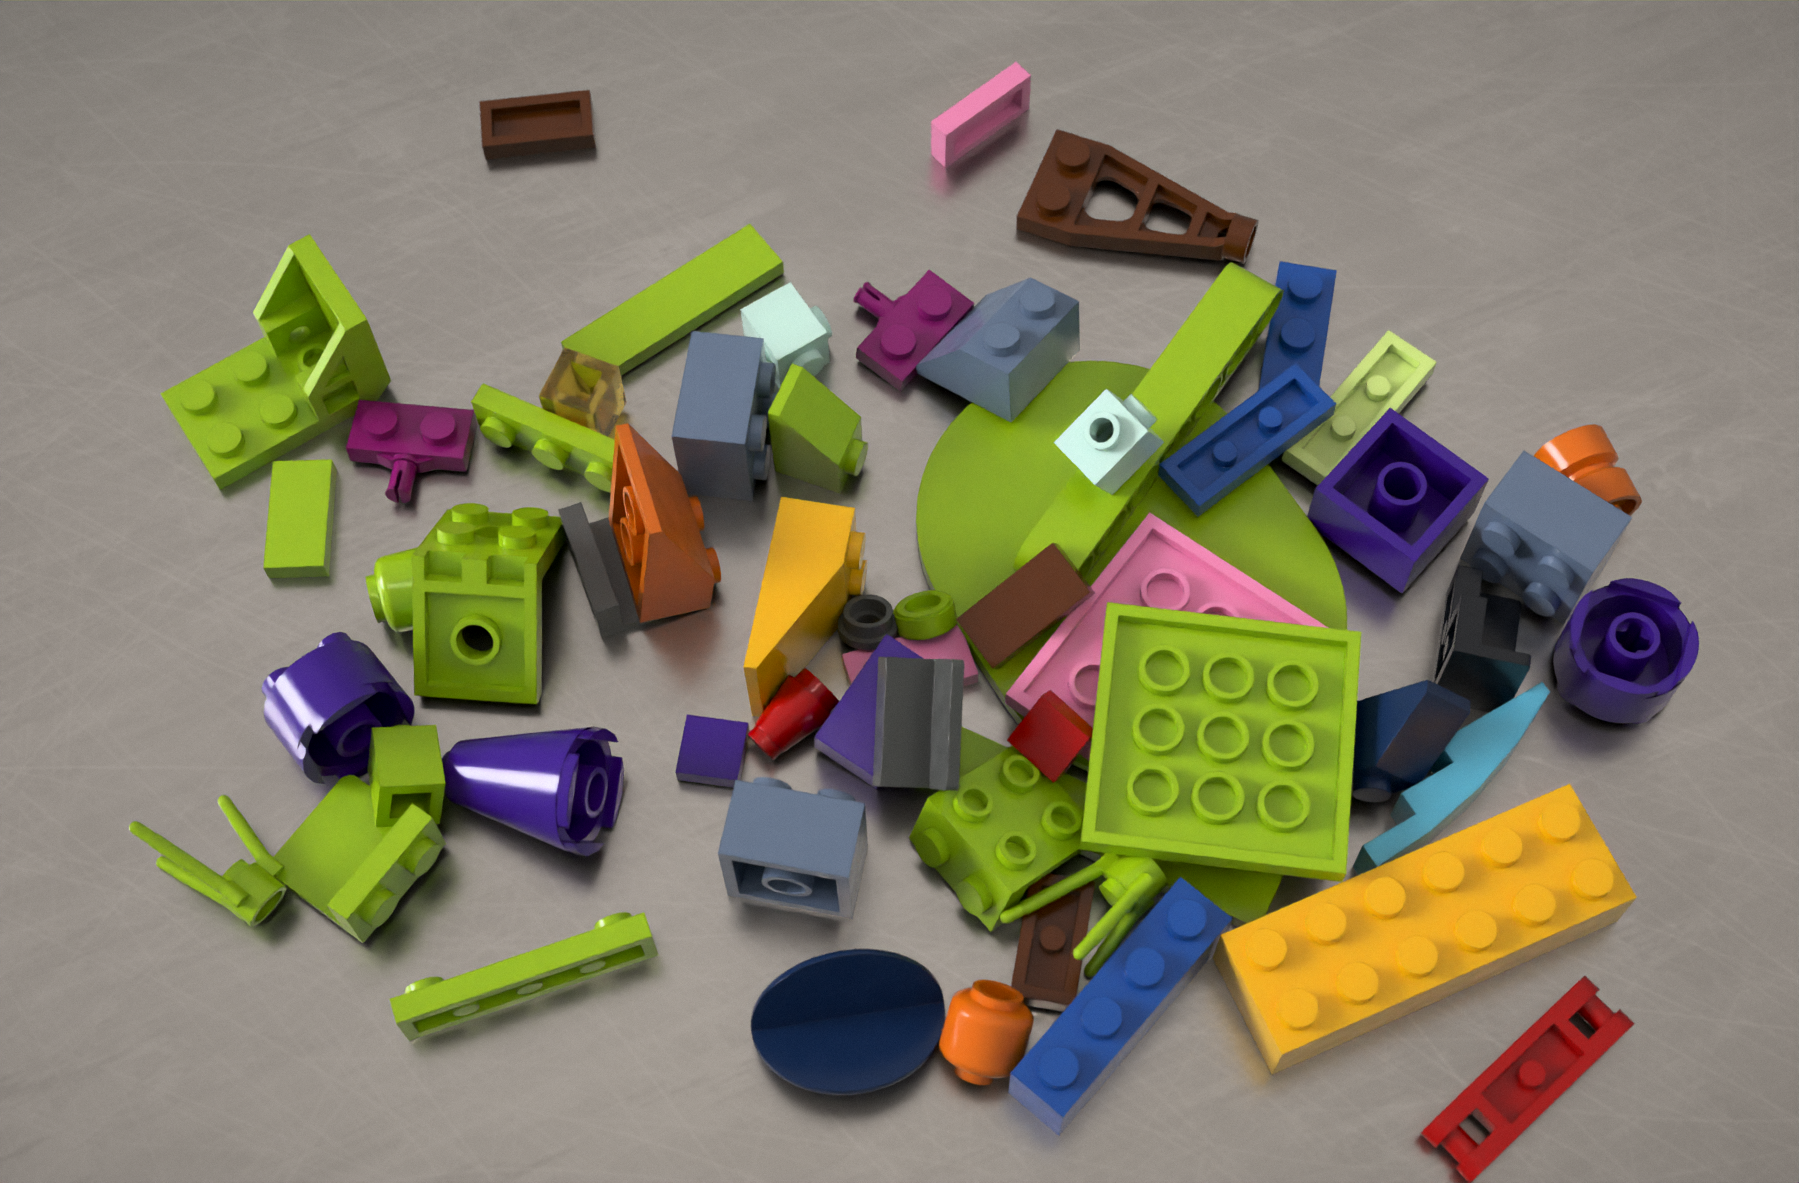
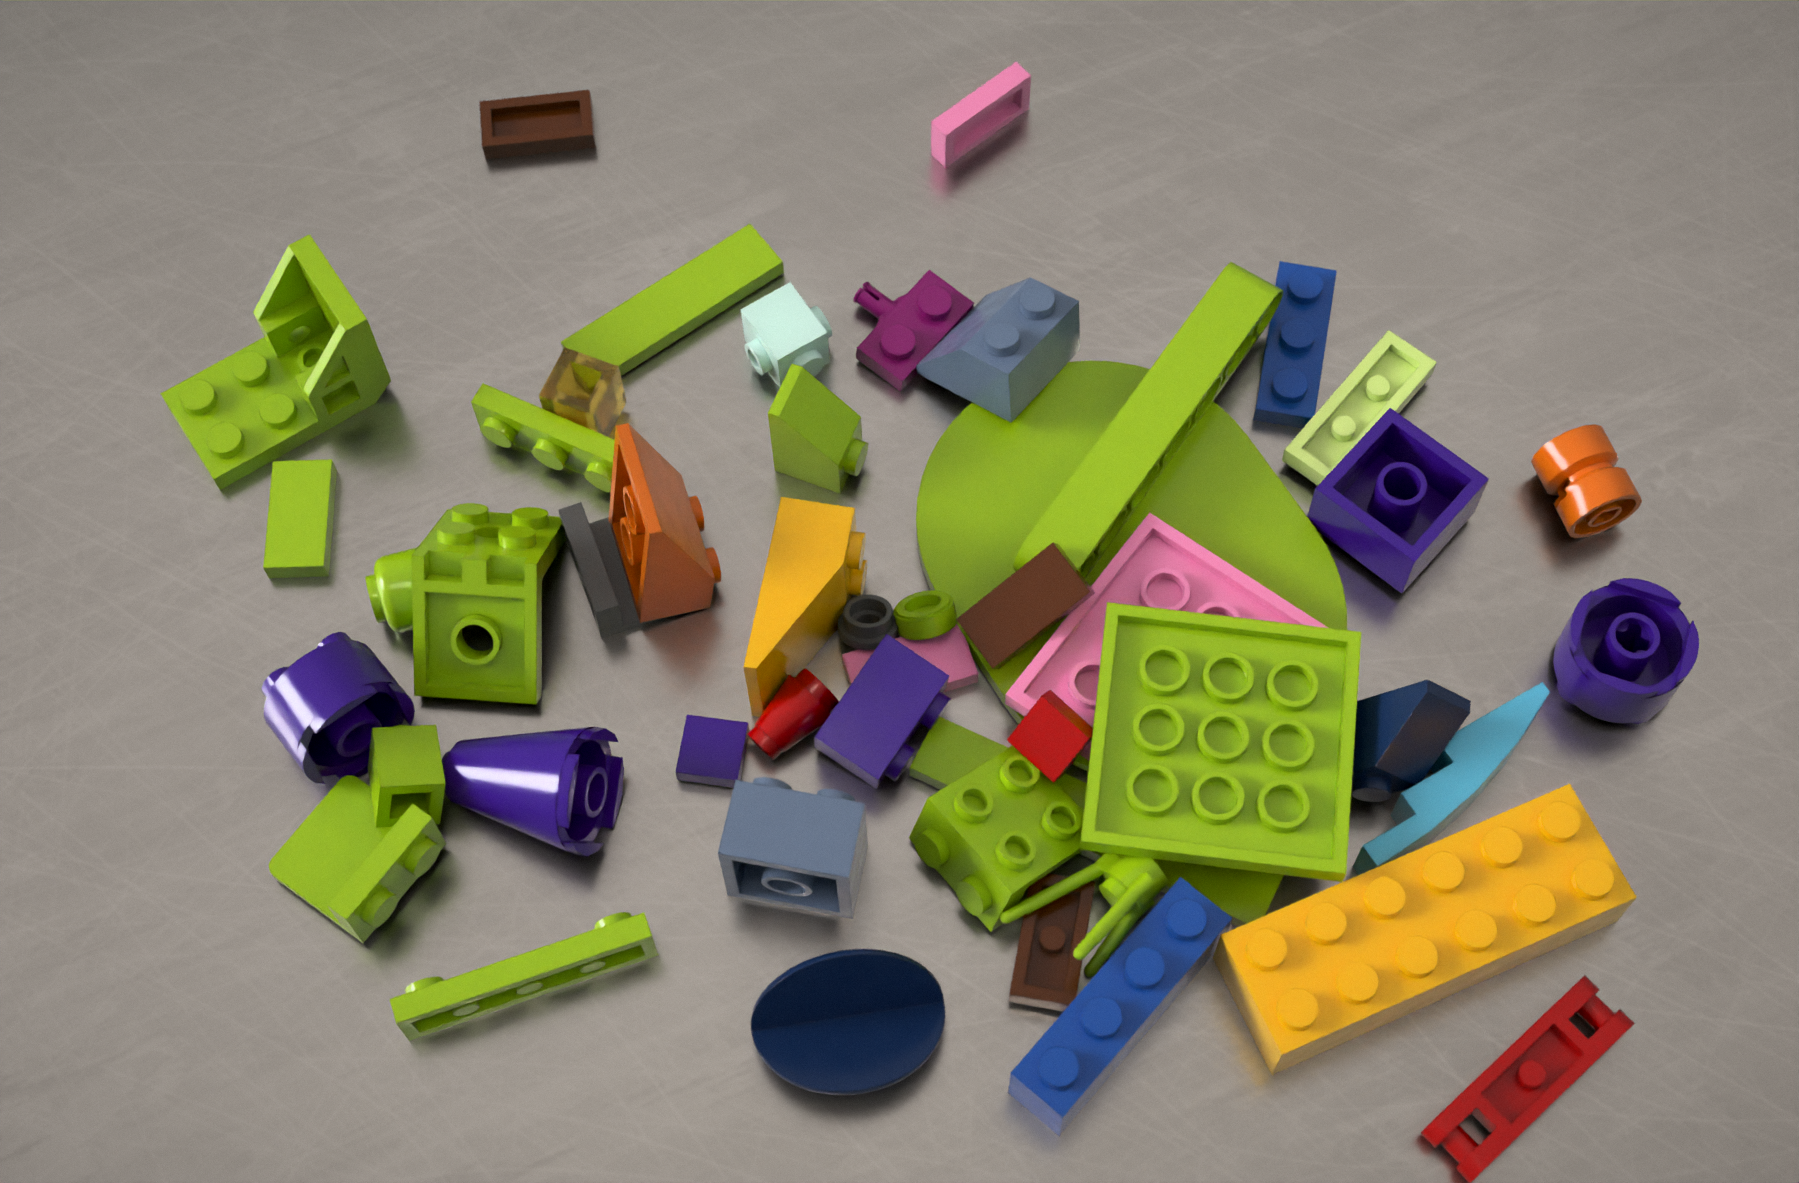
lime plant [129,795,287,927] -> none
magenta plate [346,400,478,503] -> none
sand blue brick [671,331,777,501] -> none
dark grey panel [873,657,964,791] -> none
orange head [939,980,1034,1085] -> none
reddish brown plate [1017,129,1259,264] -> none
light aqua brick [1054,389,1164,495] -> none
blue plate [1158,363,1336,517] -> none
black panel [1433,565,1531,713] -> none
sand blue brick [1460,450,1632,624] -> none

